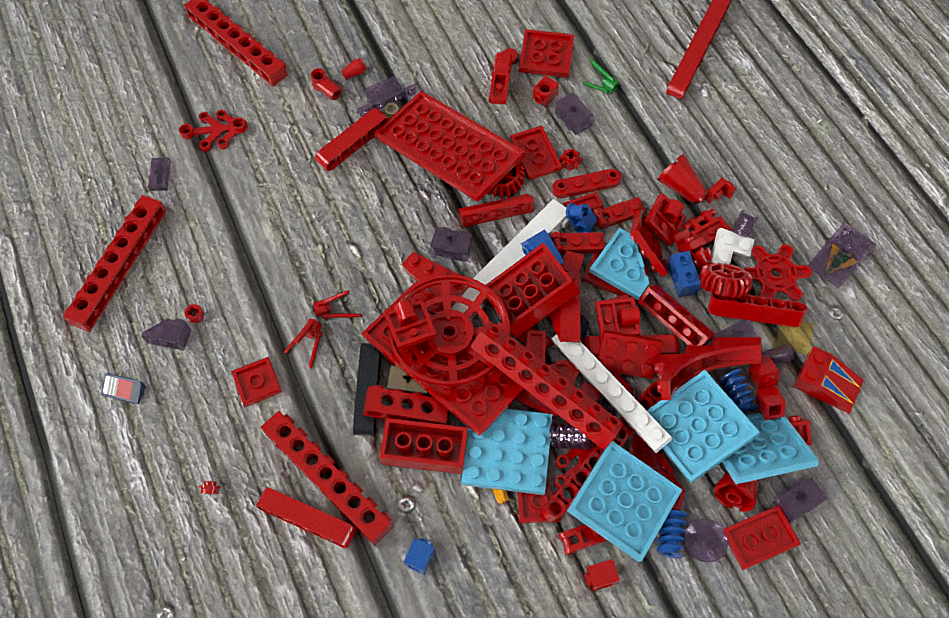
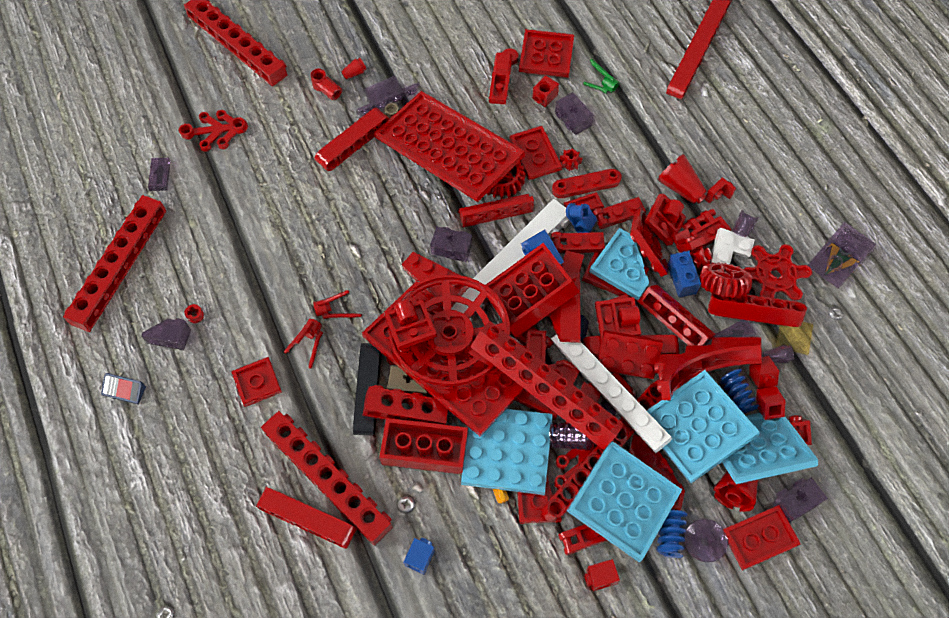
red plate [199,481,221,494] -> none
red slope [793,346,864,414] -> none

